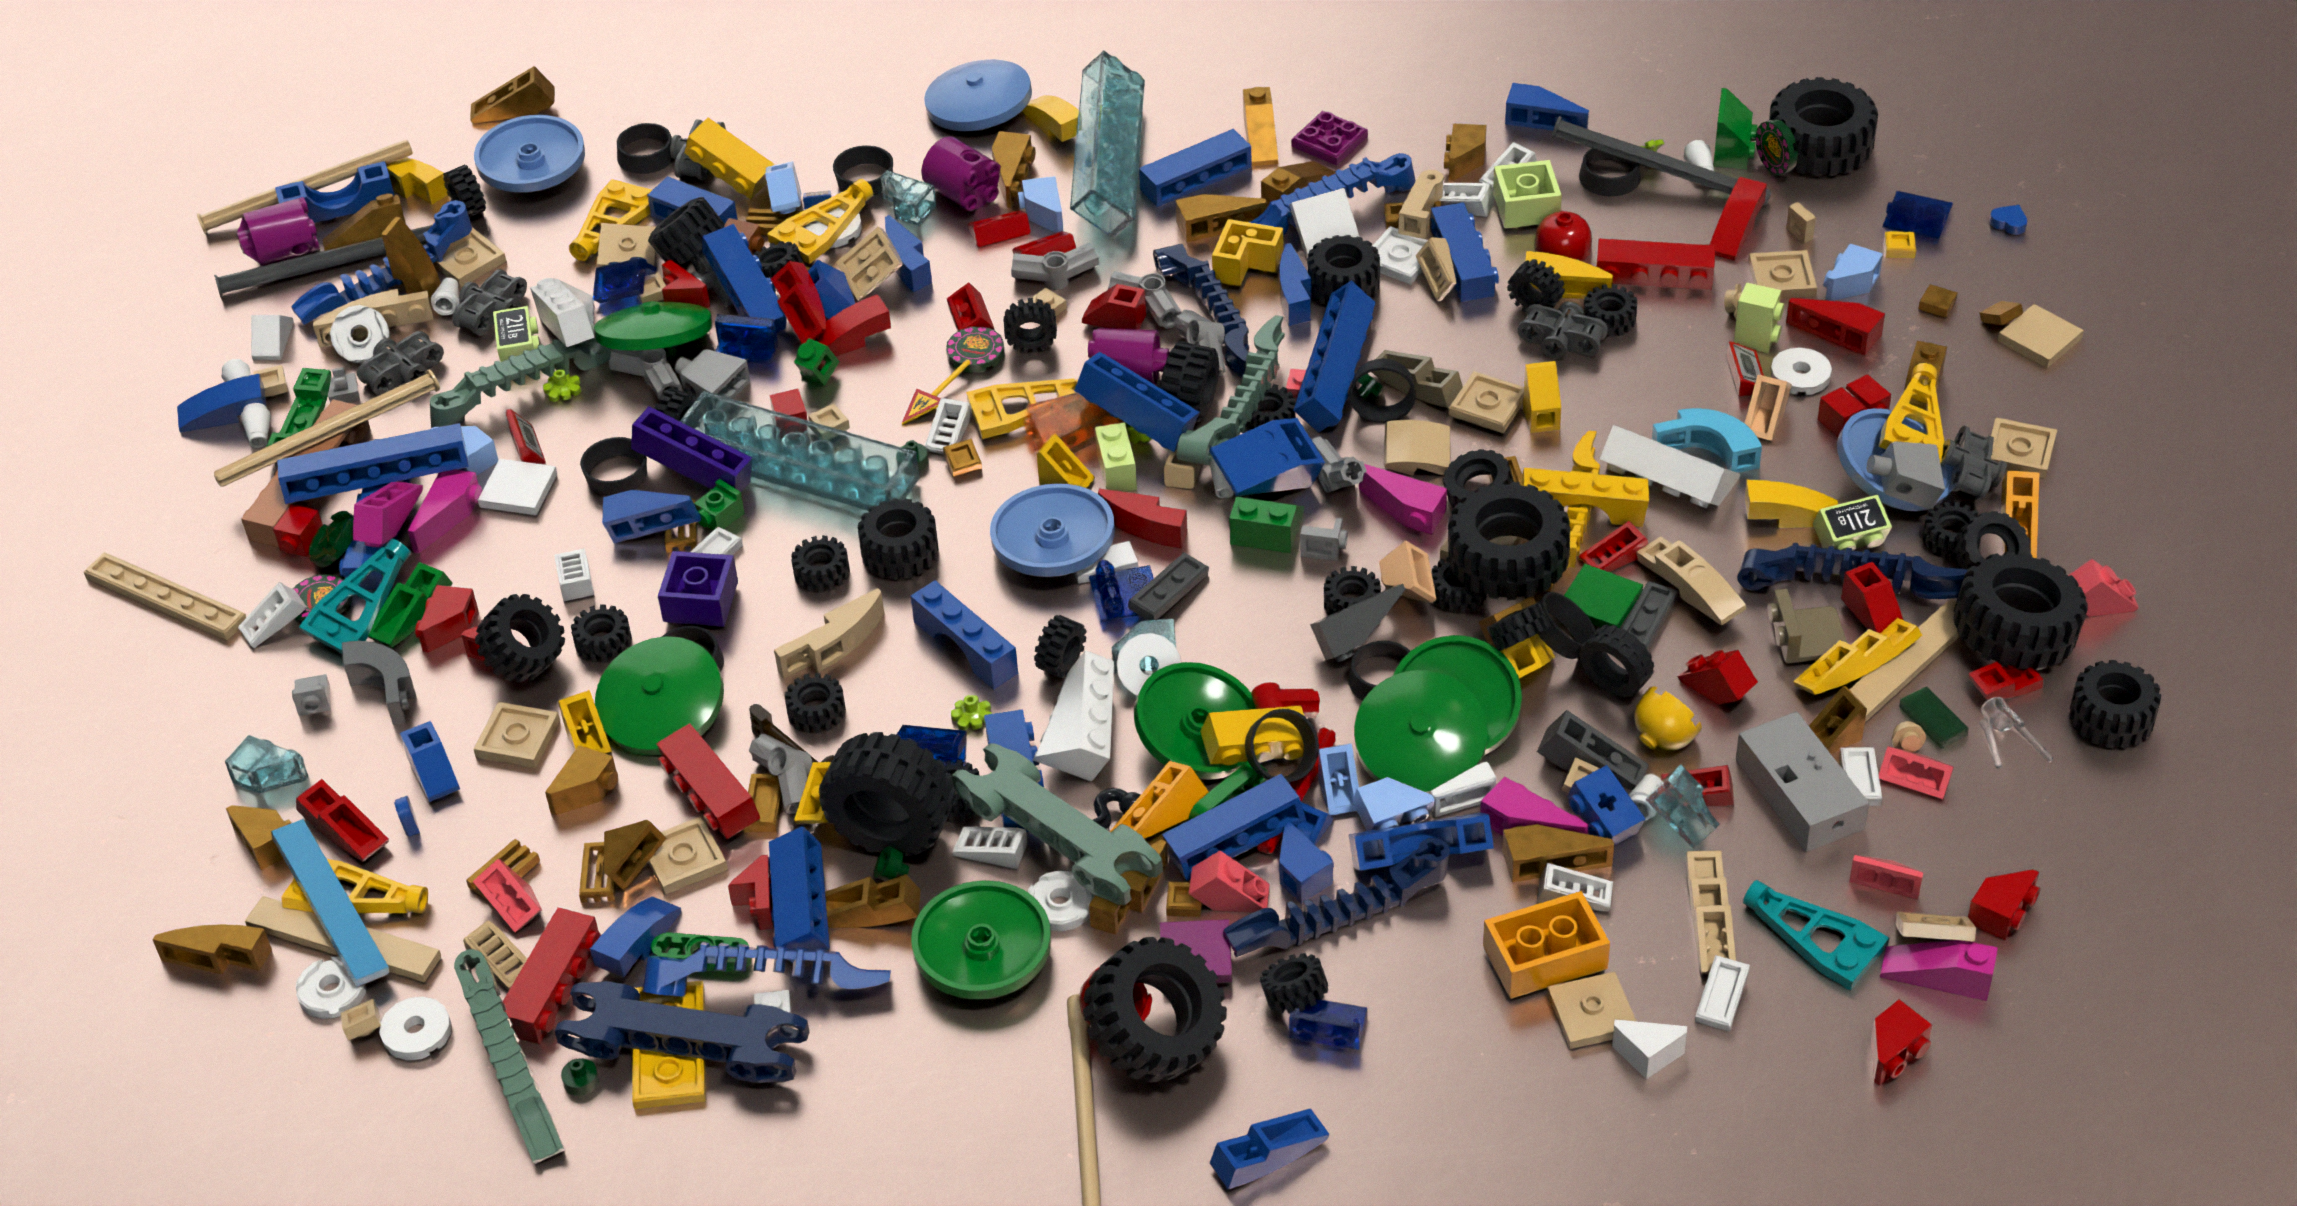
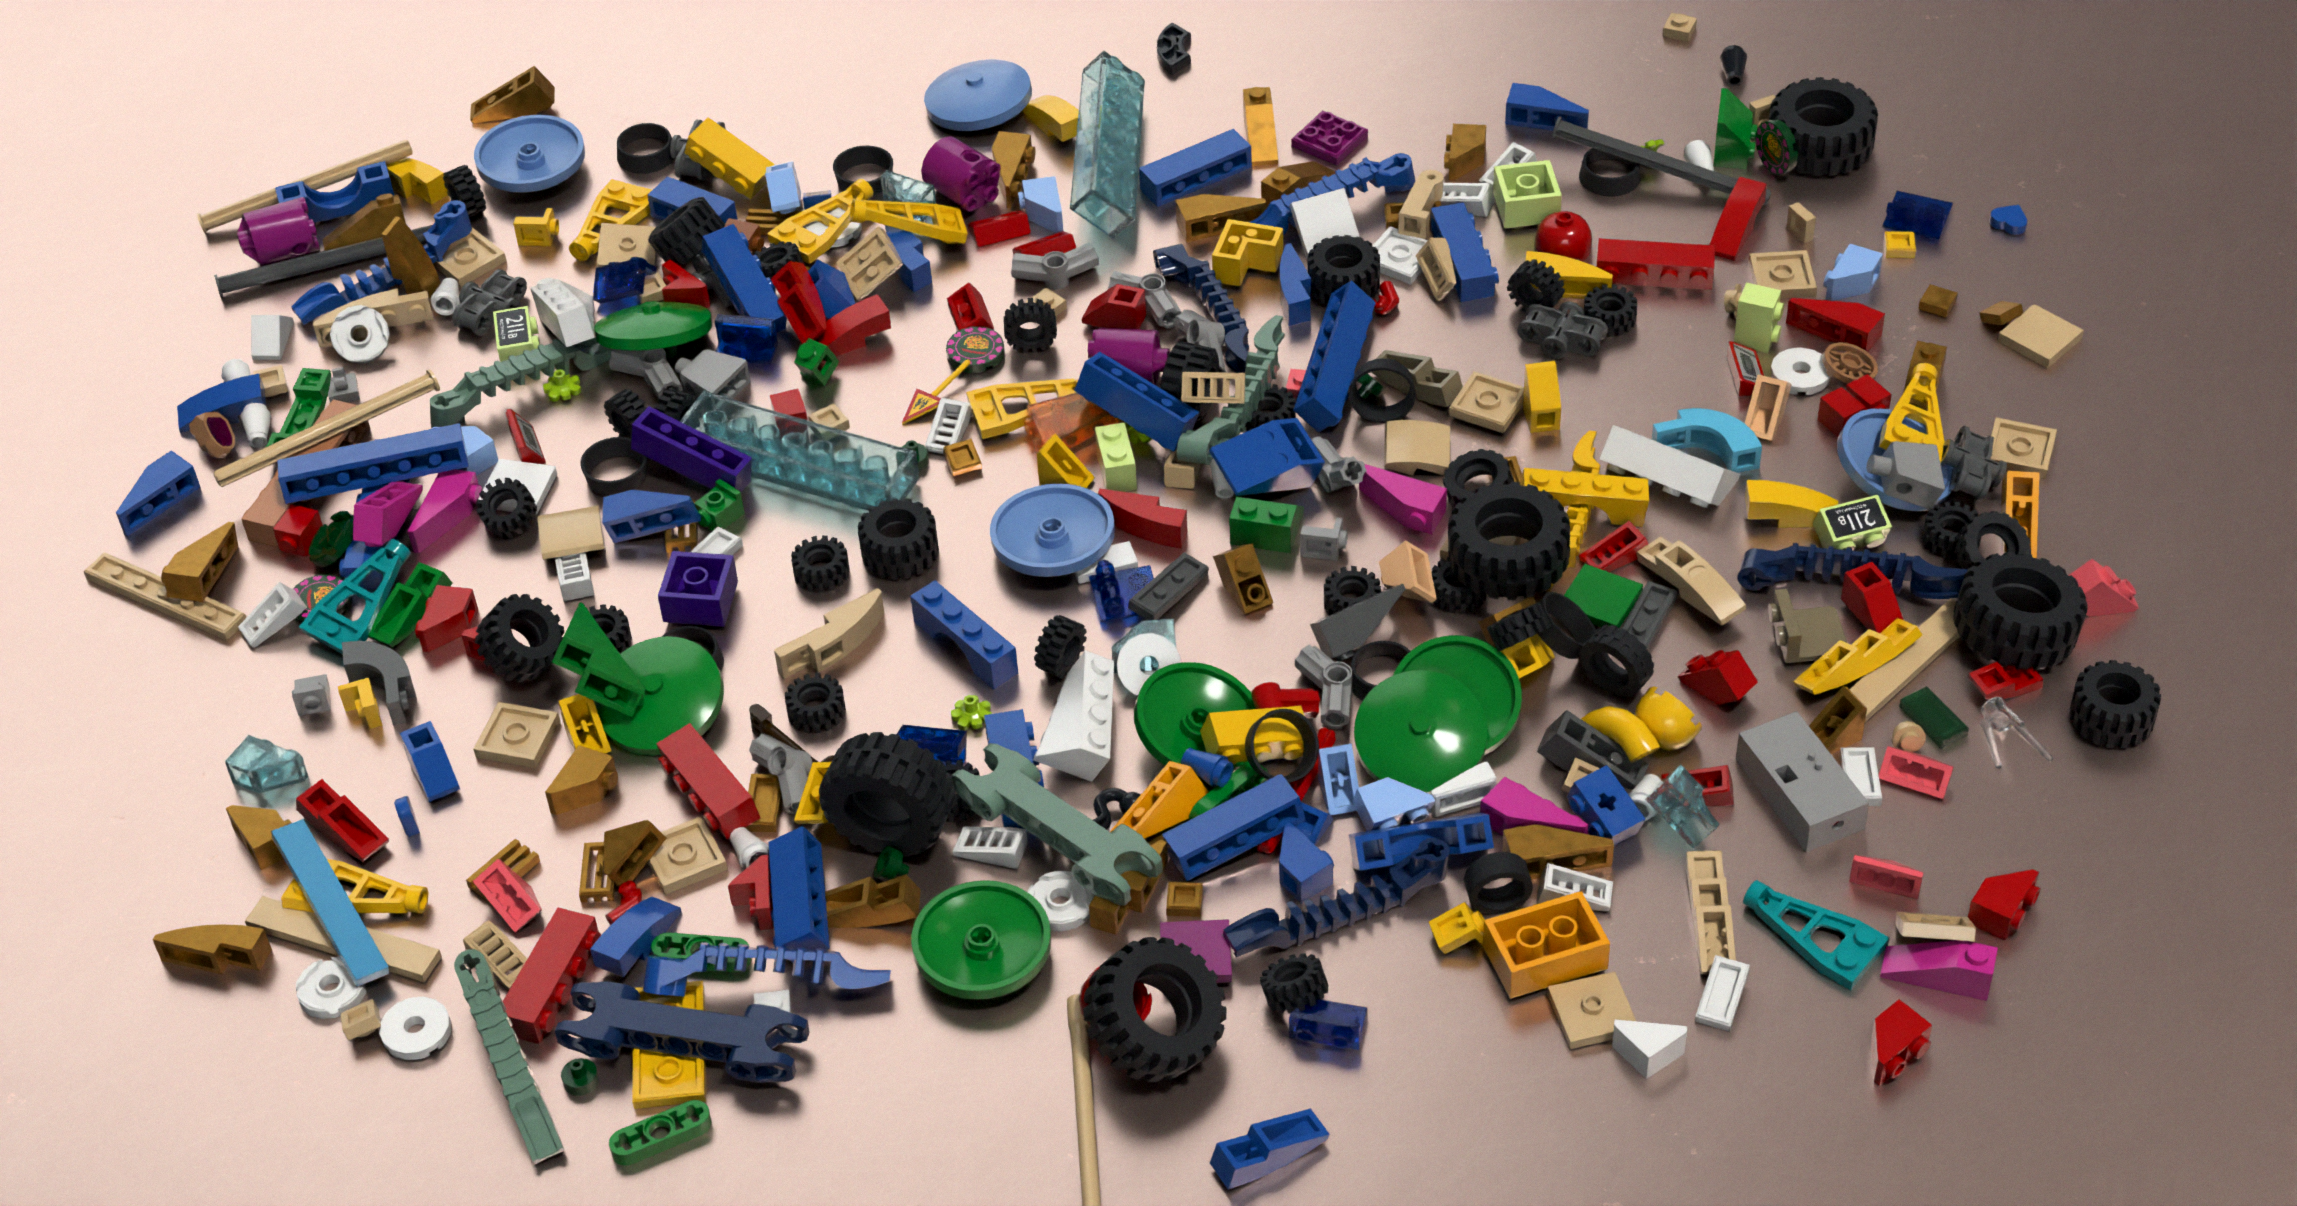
dark grey axle [357,331,444,395] -> none
coral slope [1189,851,1270,913] -> none
none -> blue slope [116,450,201,537]
none -> pearl gold slope [161,522,238,602]
none -> medium nougat rock [189,412,235,458]
none -> yellow bracket [338,677,383,729]
none -> black tyre [476,478,537,538]
none -> yellow bracket [513,208,559,247]
none -> tan slope [538,505,604,560]
none -> green slope [552,602,646,717]
none -> black tyre [604,389,646,439]
none -> red arm [605,880,642,926]
none -> green beam [609,1100,712,1166]
none -> white cone [730,827,769,869]
none -> yellow plate [849,199,968,244]
none -> black tile [1156,22,1191,75]
none -> tan slope [1181,372,1246,404]
none -> blue cone [1181,748,1233,787]
none -> pearl gold slope [1213,544,1274,614]
none -> light grey piece [1295,644,1352,729]
none -> red arm [1373,281,1400,315]
none -> yellow bracket [1429,902,1485,954]
none -> black tyre [1463,852,1533,914]
none -> yellow cylinder [1581,706,1660,762]
none -> tan plate [1663,12,1697,42]
none -> black cone [1720,45,1747,86]
none -> tan plate [1749,95,1775,128]
none -> medium nougat wheel [1822,342,1878,383]

